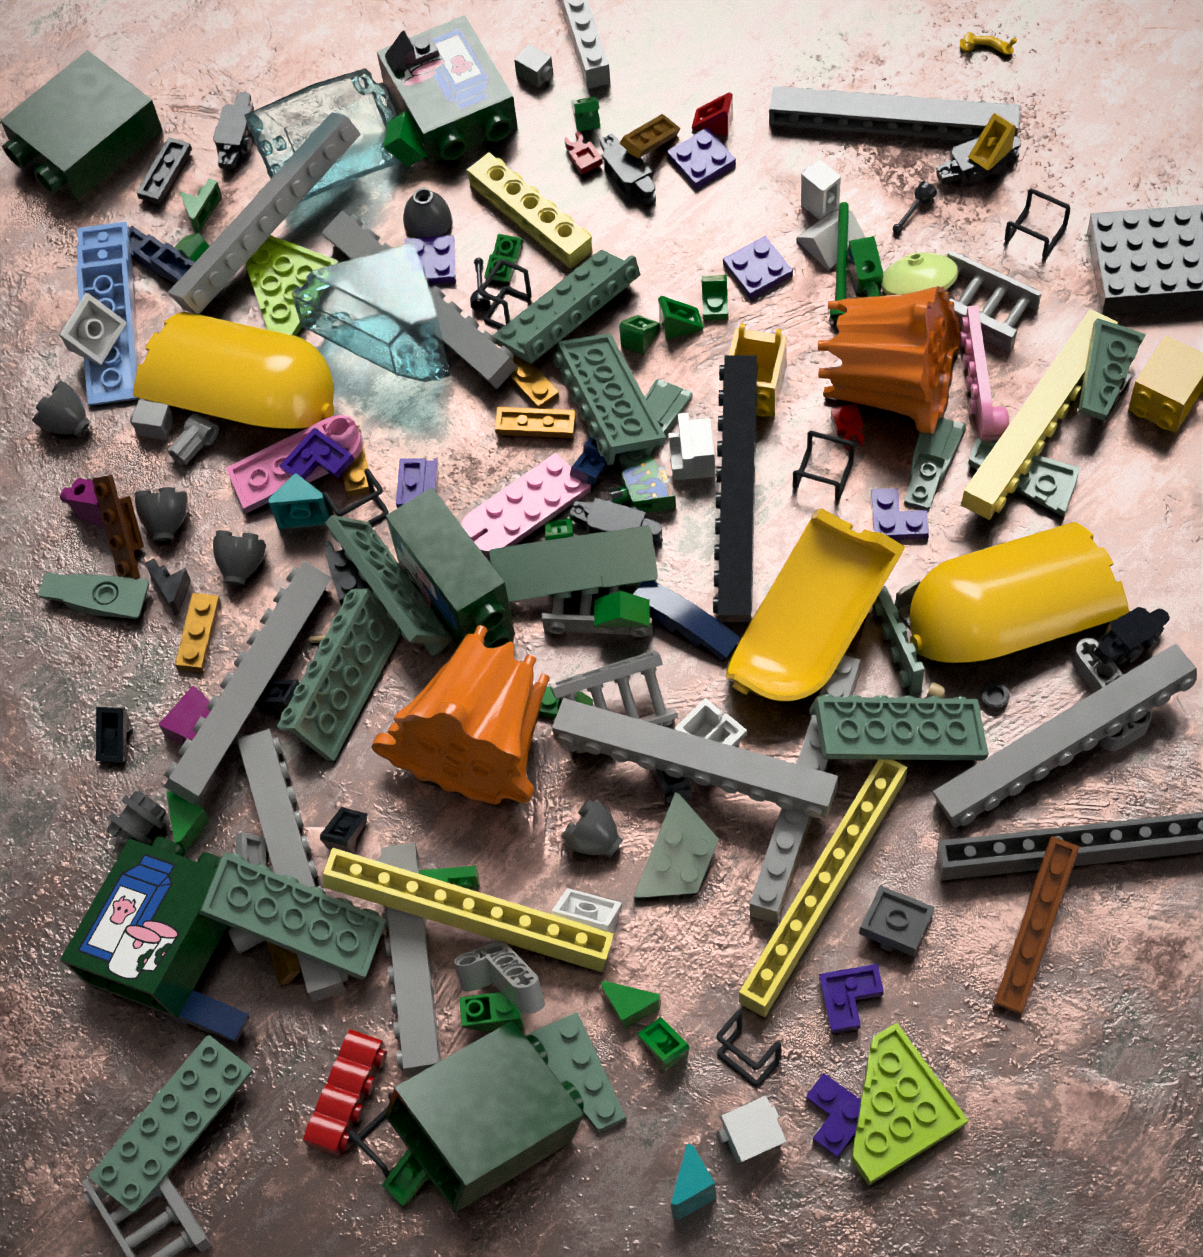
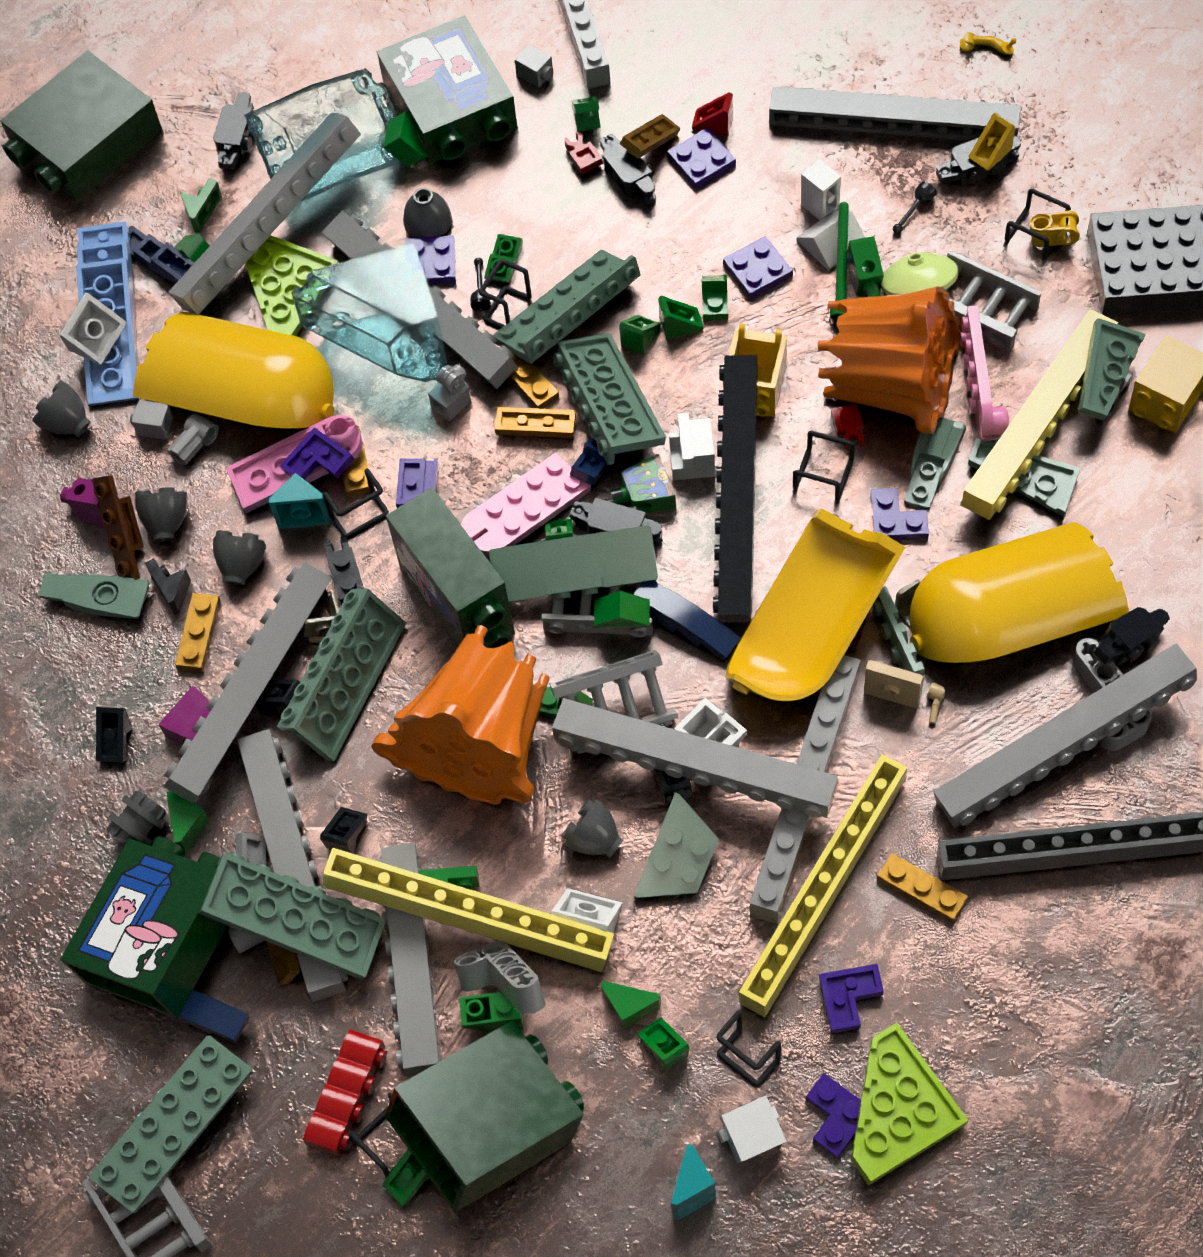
plate [136,137,192,205] -> none
sand green bracket [325,515,453,656] -> none
black slope [385,30,440,74] -> none
light yellow brick [467,153,593,269] -> none
sand green wing [524,1012,627,1133] -> none
sand green piece [618,379,693,468] -> none
sand green bracket [809,694,989,760] -> none
dark grey hinge [859,886,935,956] -> none
black tile [980,682,1010,711] -> none
dark orange tile [993,836,1080,1014] -> none
none -> dark tan bracket [303,593,340,637]
none -> light grey brick [428,364,471,422]
none -> tan plate [864,660,923,709]
none -> plate [877,853,968,923]
none -> yellow piece [1029,211,1080,247]

